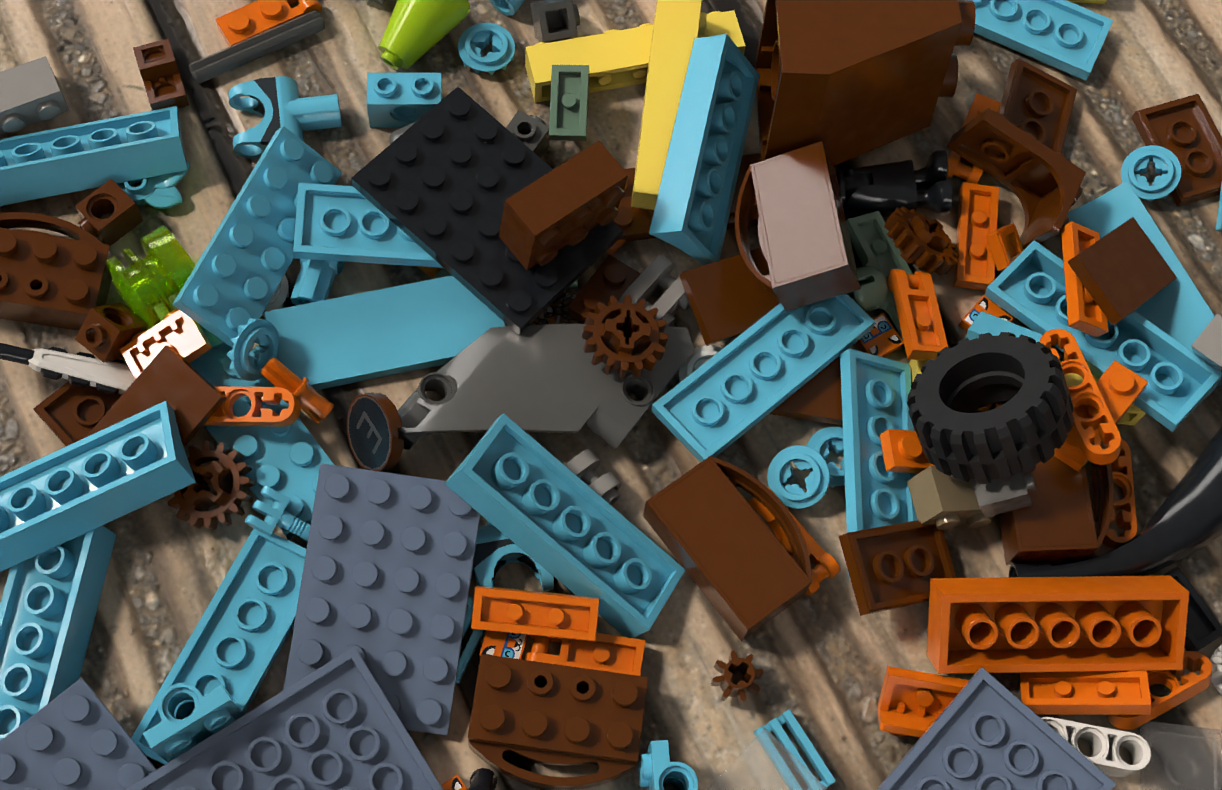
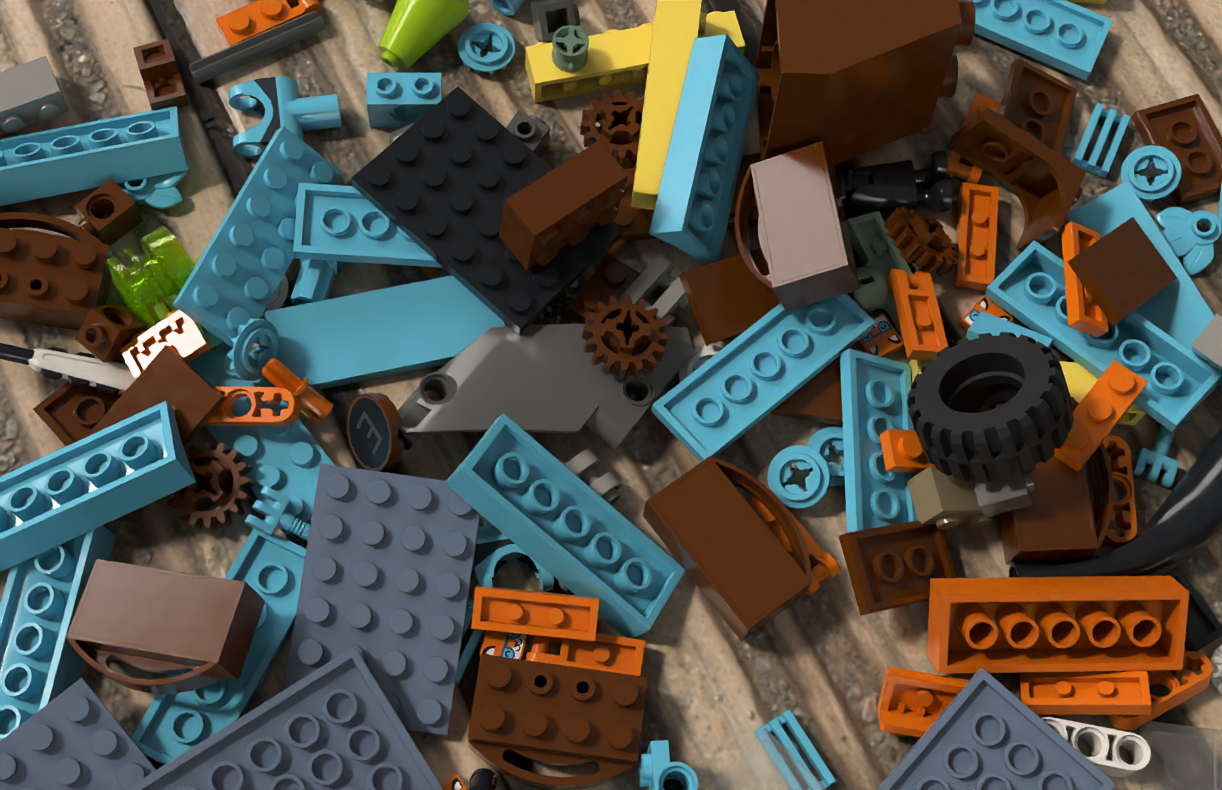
medium azure plate [142,683,244,763] -> none
sand green tile [549,65,590,142] -> none
reddish brown gear [711,650,764,705] -> none
orange tile [986,223,1024,271] -> none
orange beam [1040,329,1121,465] -> none
none -> reddish brown piece [66,559,265,694]
none -> sand green wheel [552,25,589,72]
none -> reddish brown gear [580,89,644,166]
none -> medium azure tile [1071,103,1131,178]
none -> medium azure hinge [1132,415,1190,488]
none -> medium azure plate [1155,207,1222,276]

